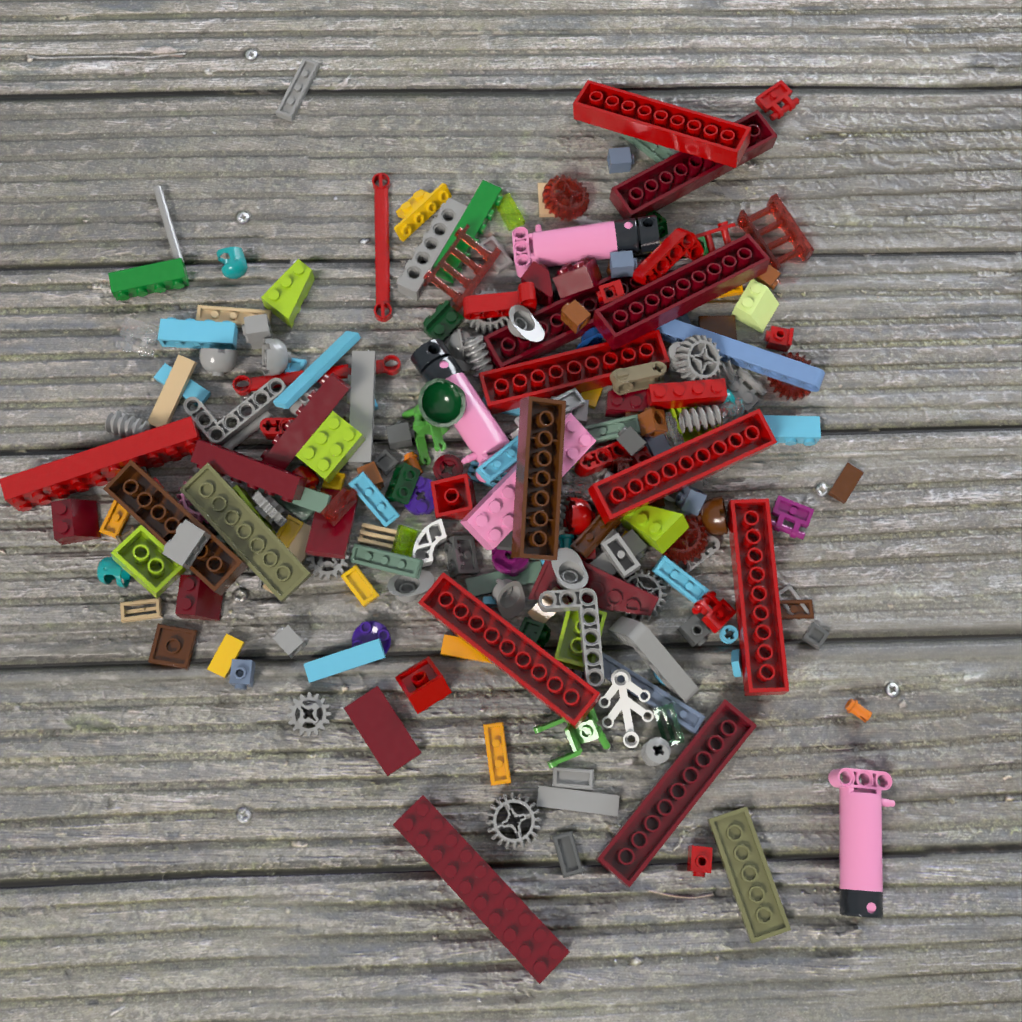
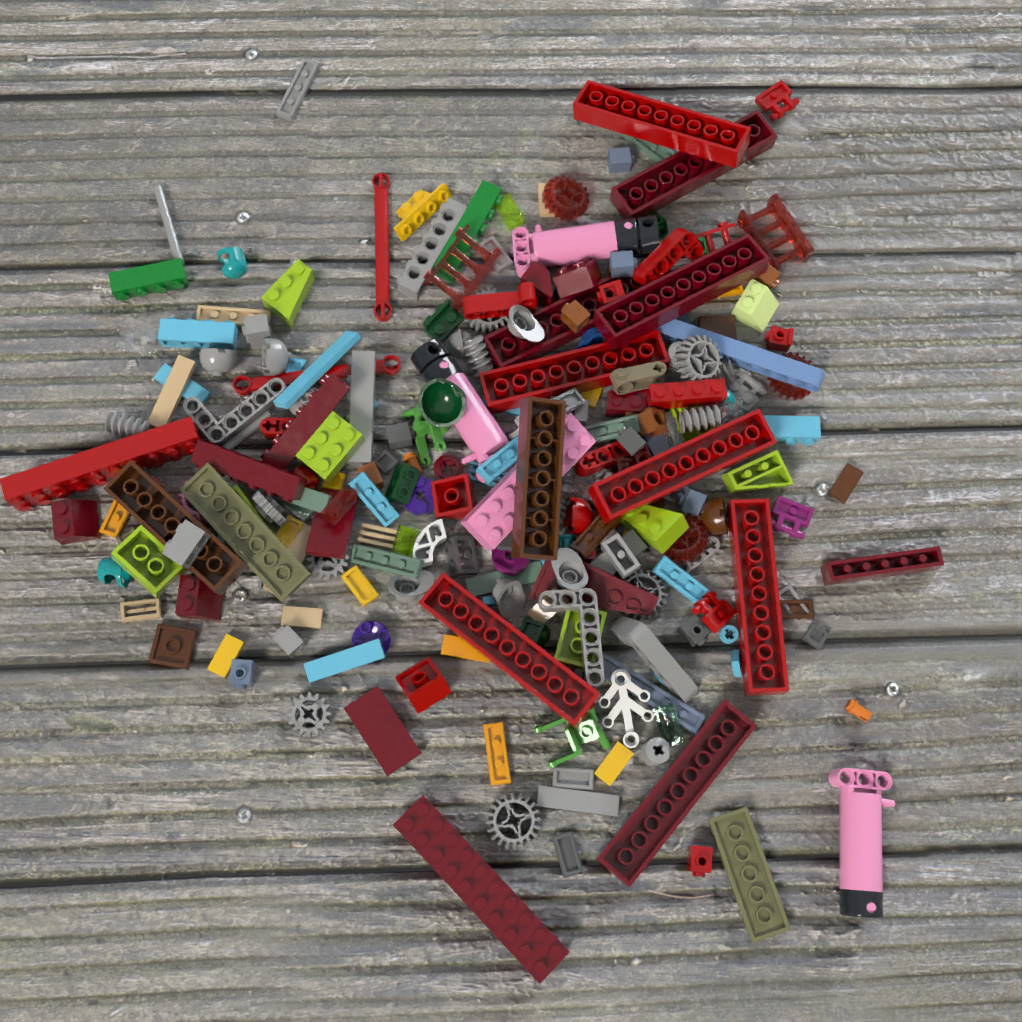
none -> tan tile [281,606,323,629]
none -> yellow tile [594,741,634,787]
none -> lime wedge [721,450,794,493]
none -> dark red brick [820,546,944,586]

